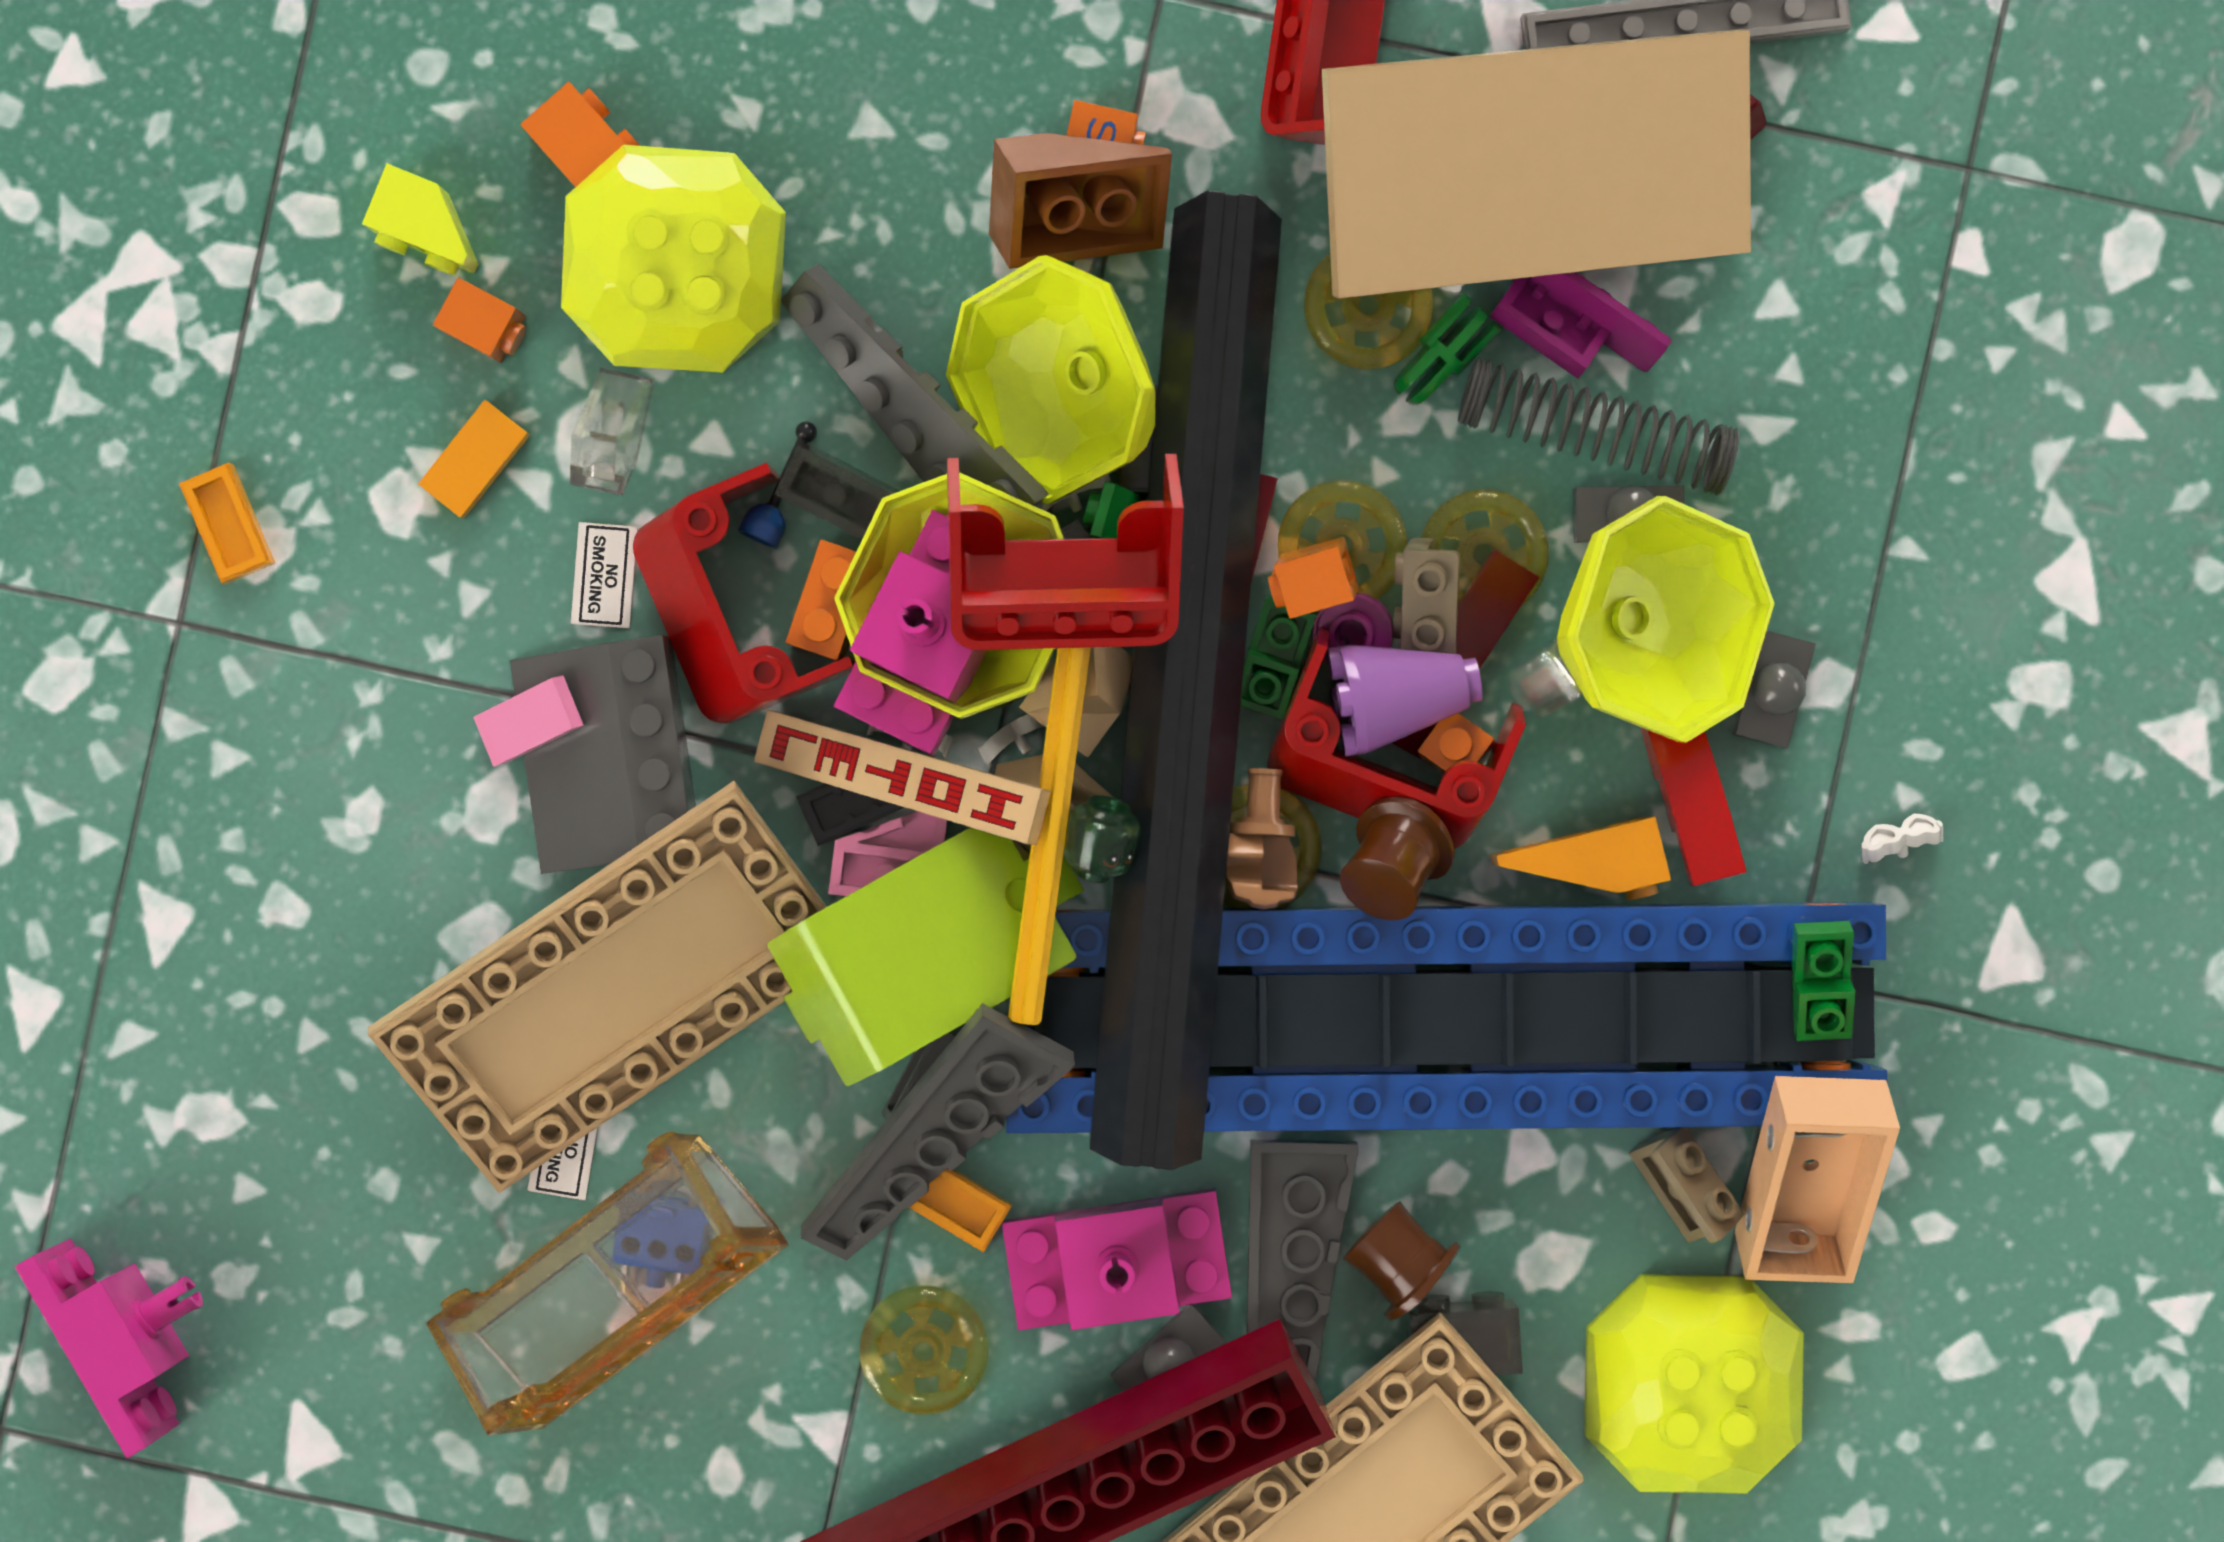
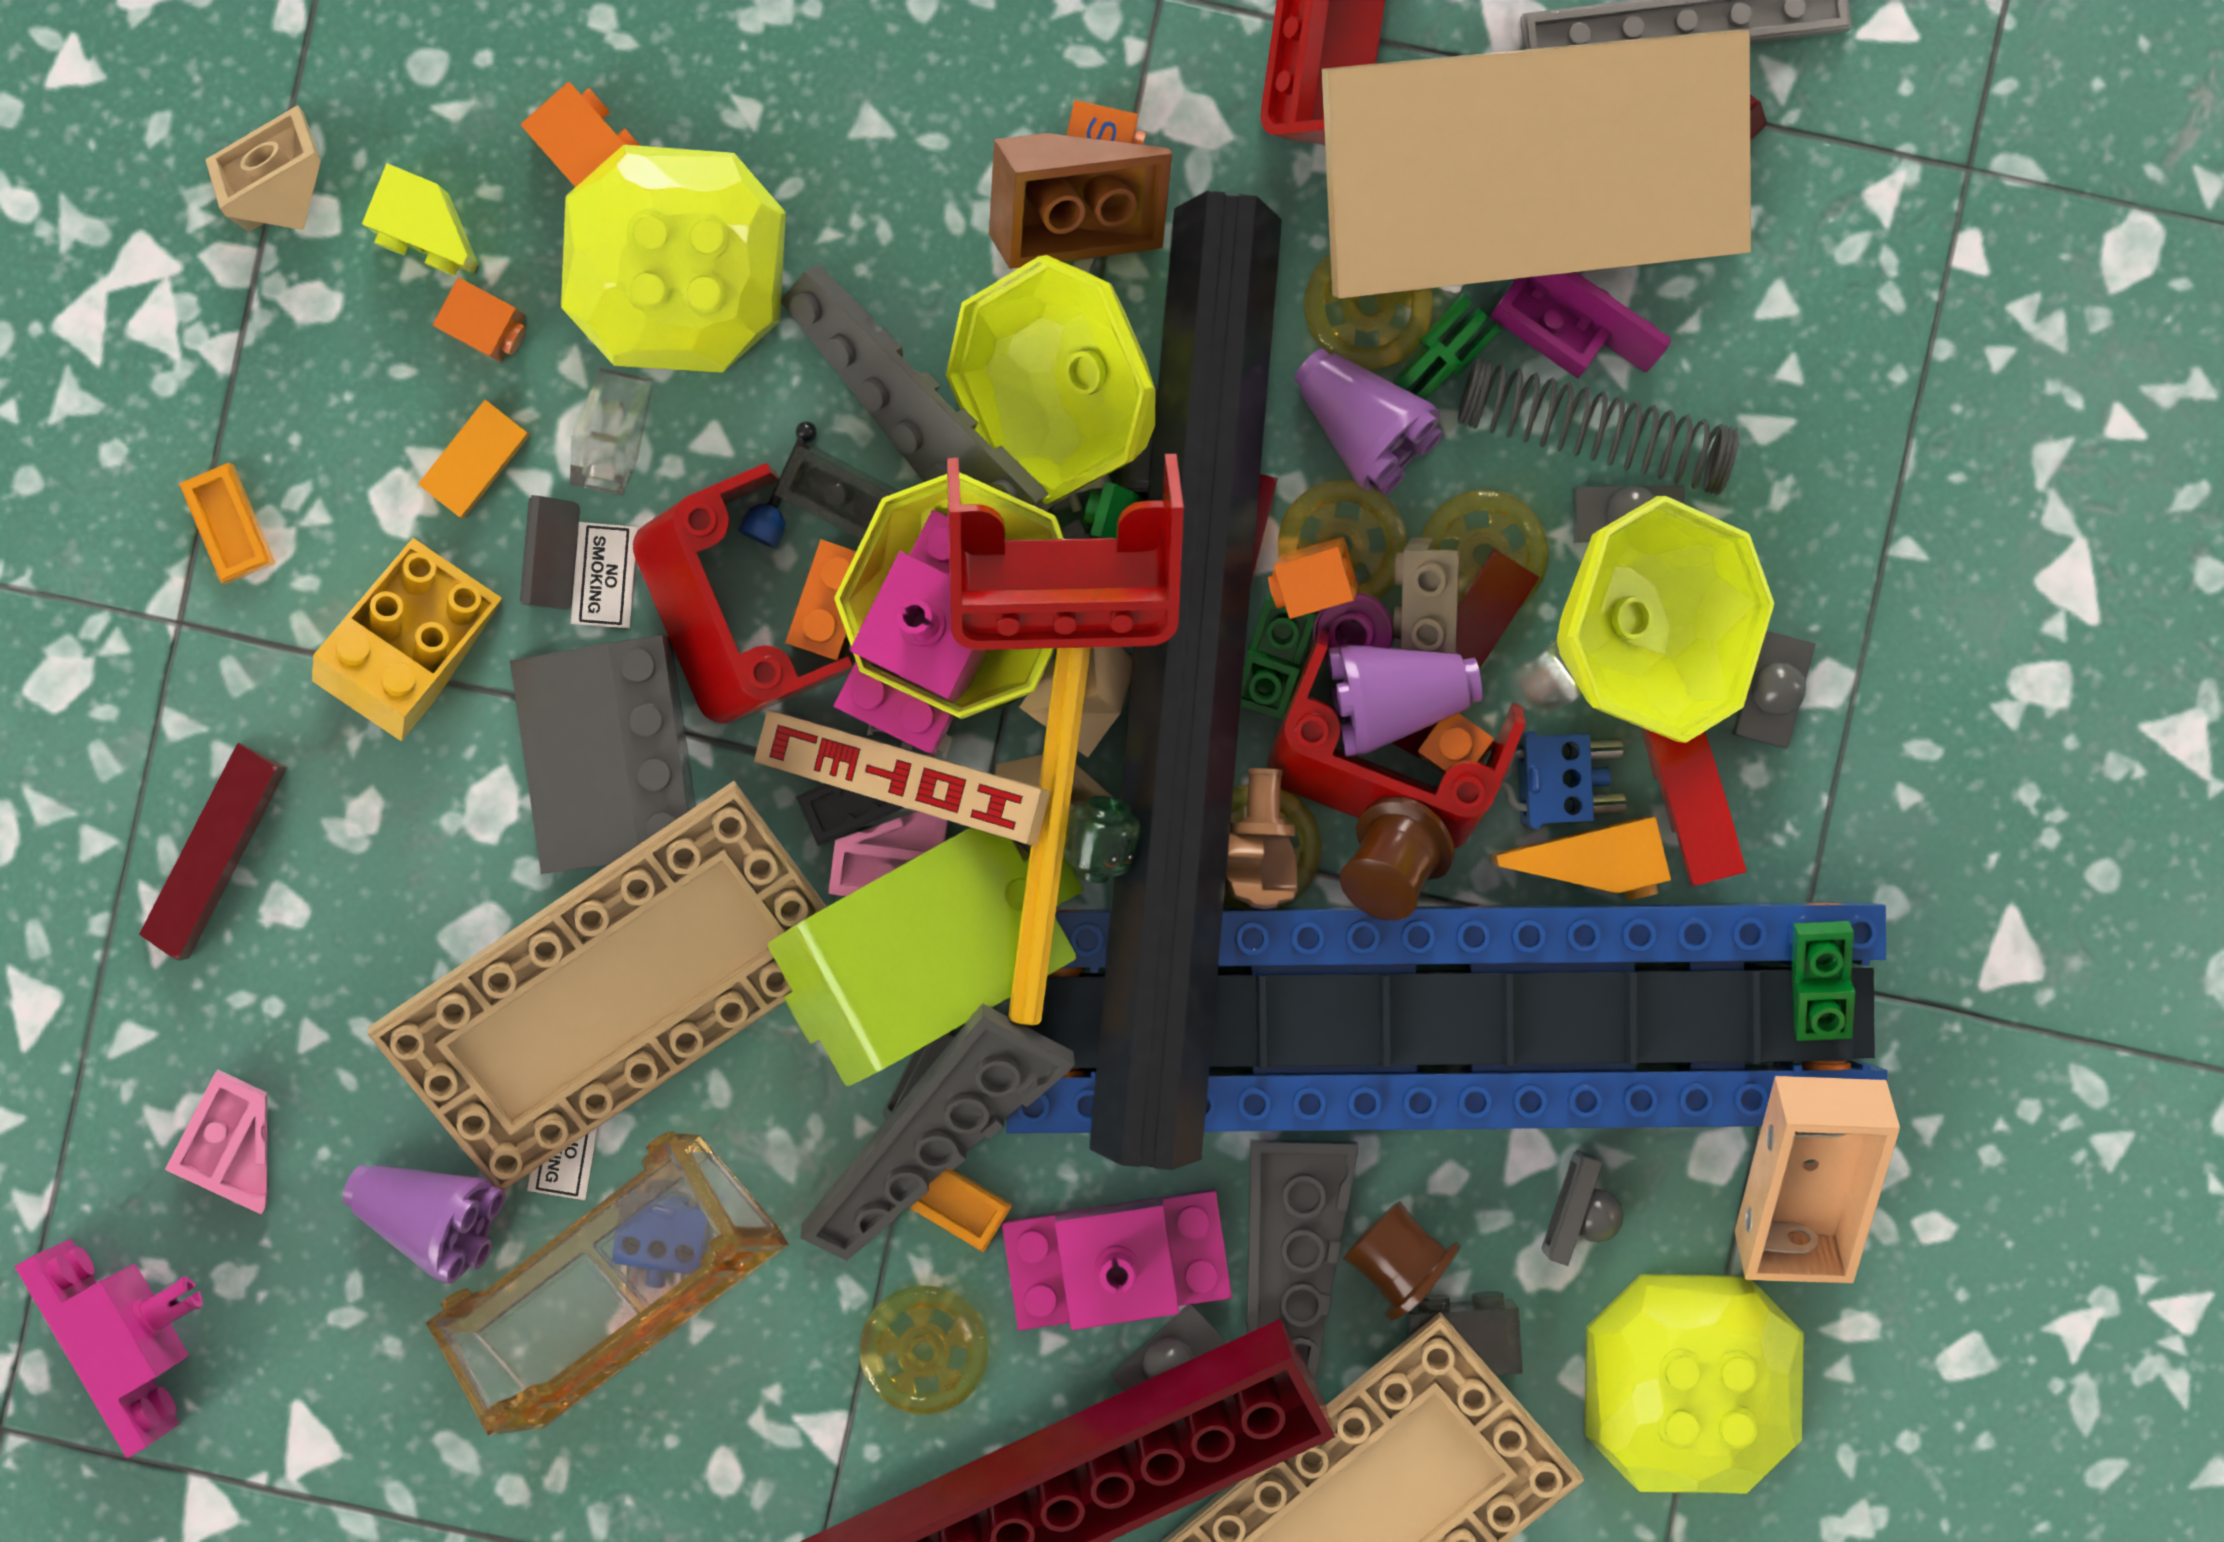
bright pink tile [473,675,584,767] -> none
white piece [977,714,1044,769] -> none
dark tan bracket [1628,1127,1745,1243] -> none
white piece [1862,814,1943,864] -> none
none -> dark red slope [139,743,287,961]
none -> bright pink wing [165,1070,268,1215]
none -> tan slope [205,105,321,232]
none -> yellow slope [312,538,502,742]
none -> medium lavender cone [343,1165,505,1284]
none -> dark grey slope [520,495,580,610]
none -> medium lavender cone [1294,349,1443,496]
none -> blue piece [1499,731,1626,829]
none -> dark grey tile [1541,1150,1624,1266]

